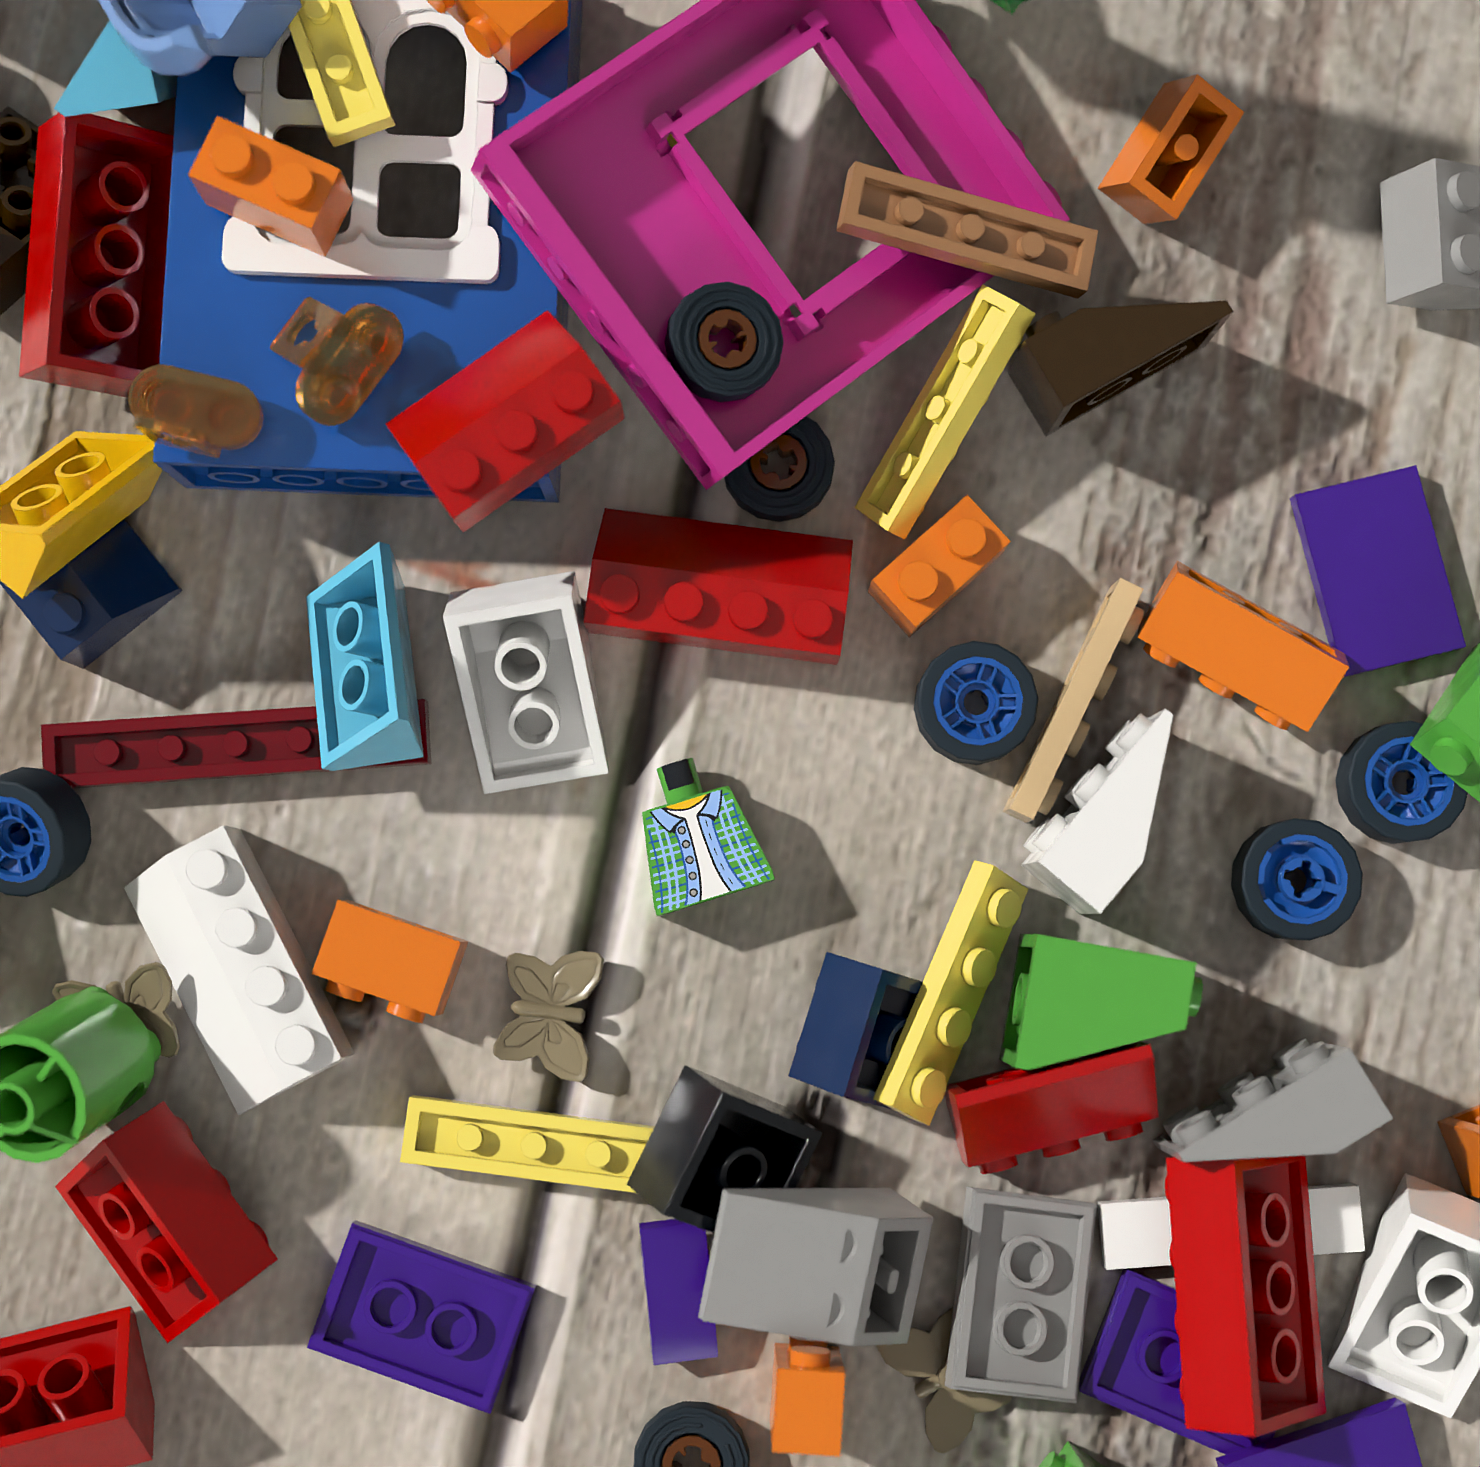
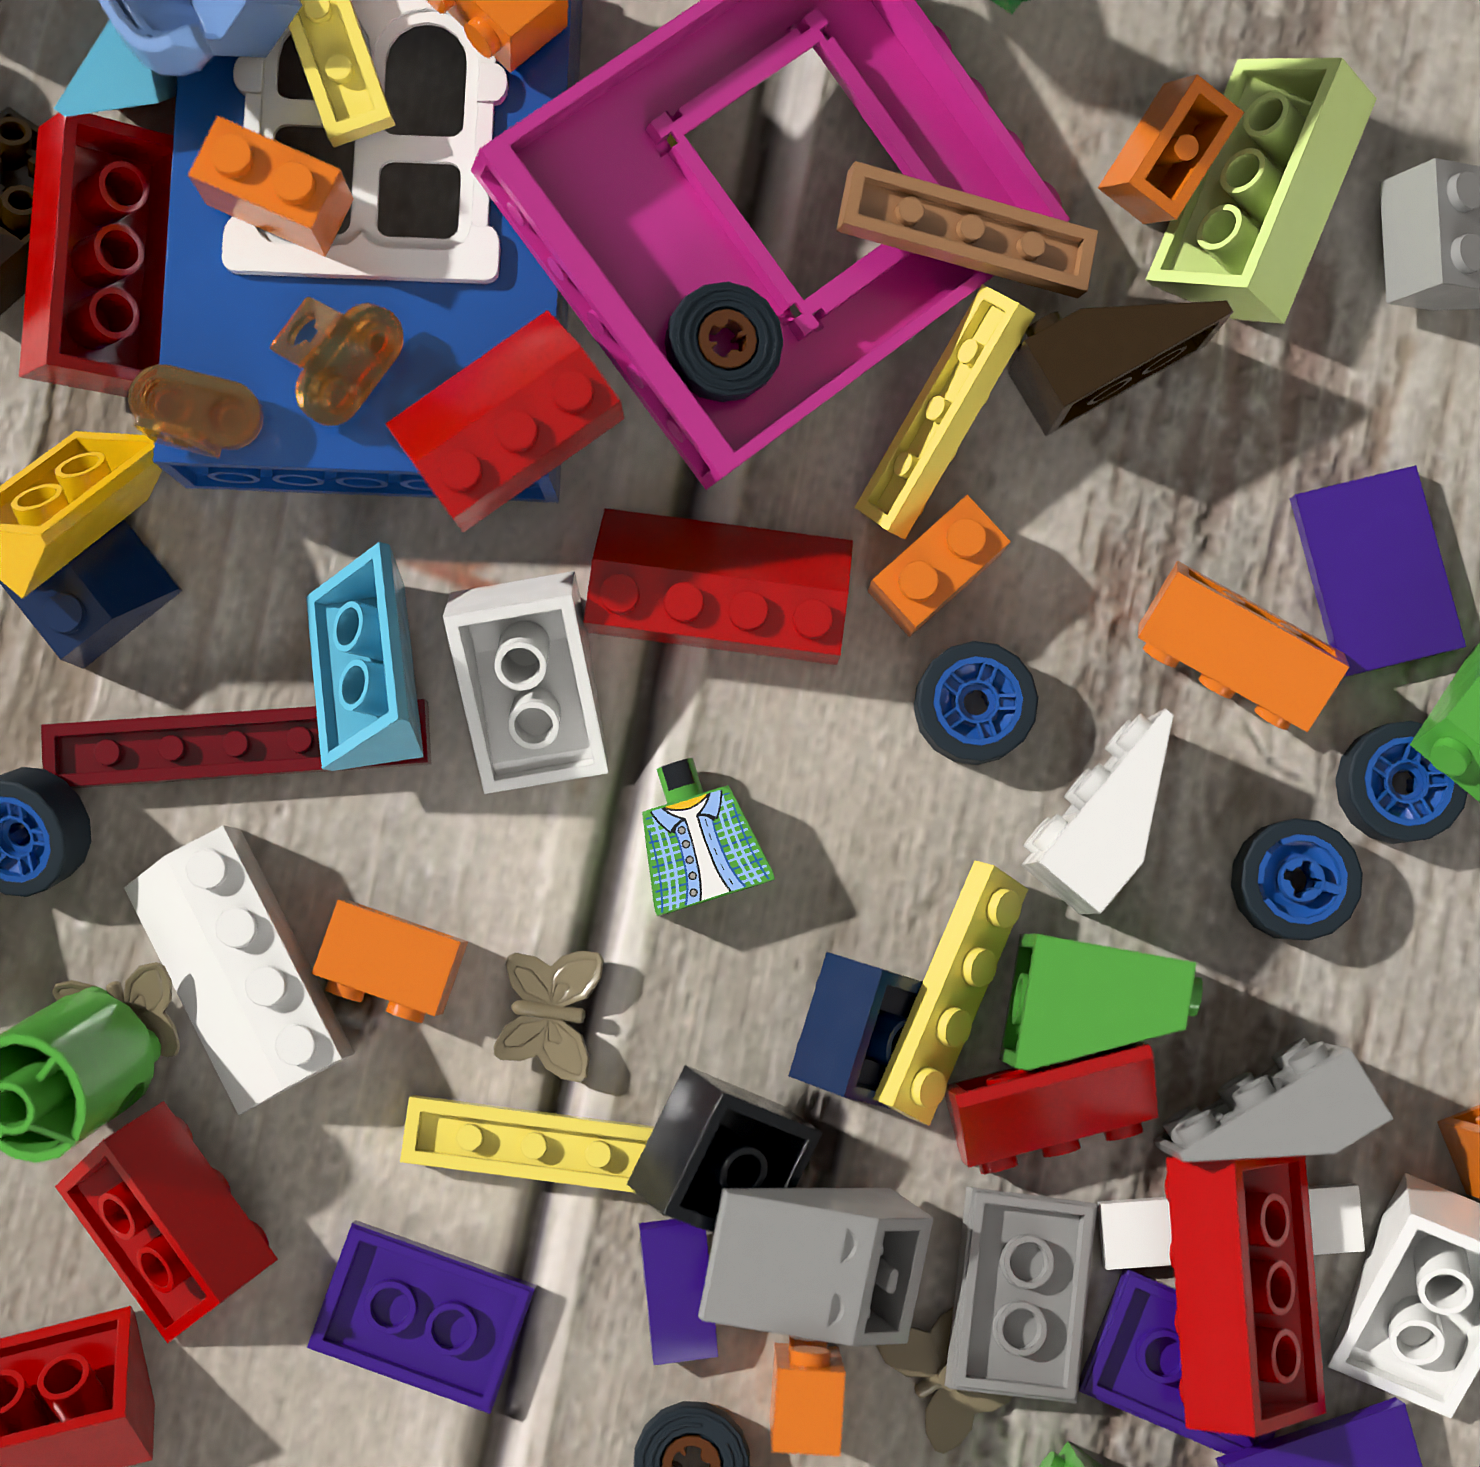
black bush [724,416,835,522] -> none
tan plate [1002,578,1145,823] -> none
none -> yellowish green slope [1146,58,1377,324]

